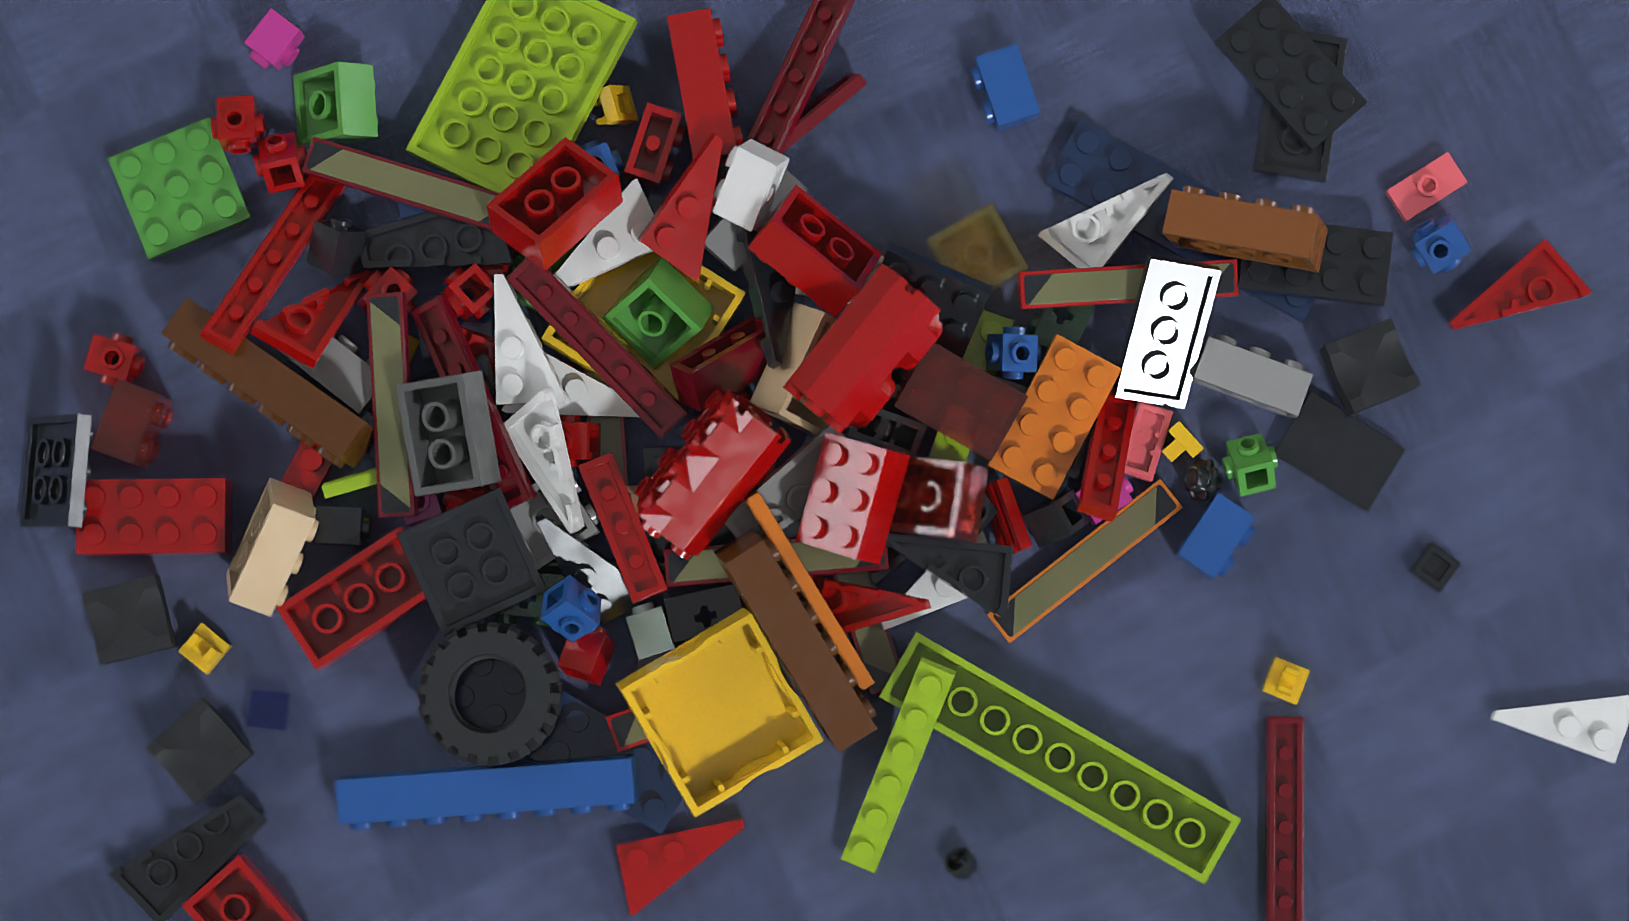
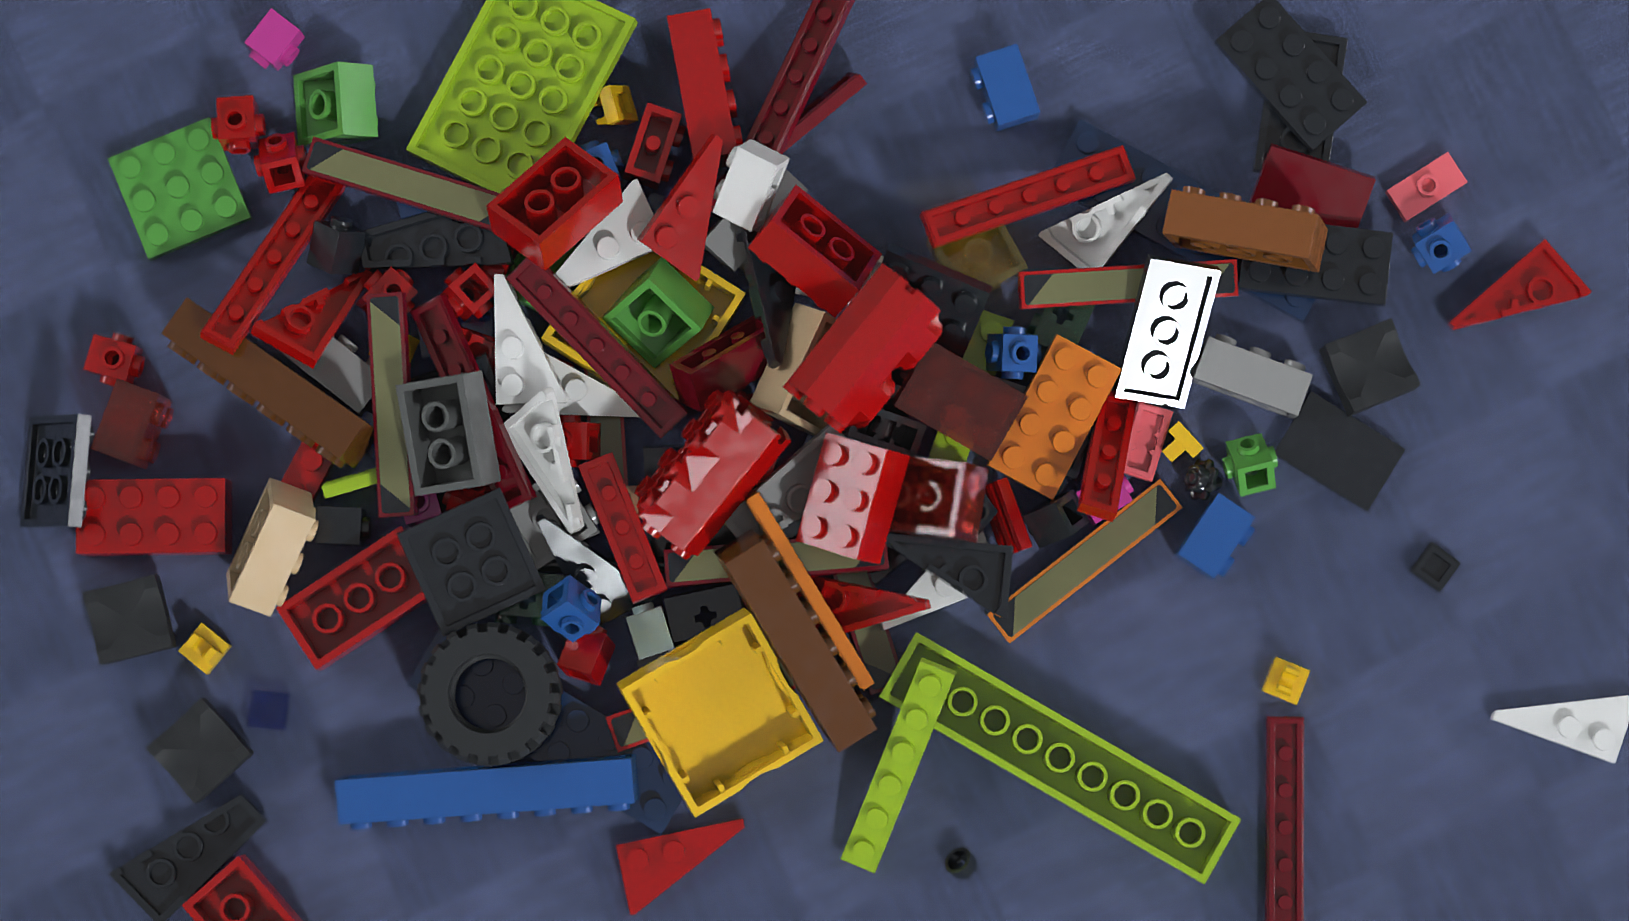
none -> red tile [919,145,1136,249]
none -> dark red tile [1249,143,1376,228]

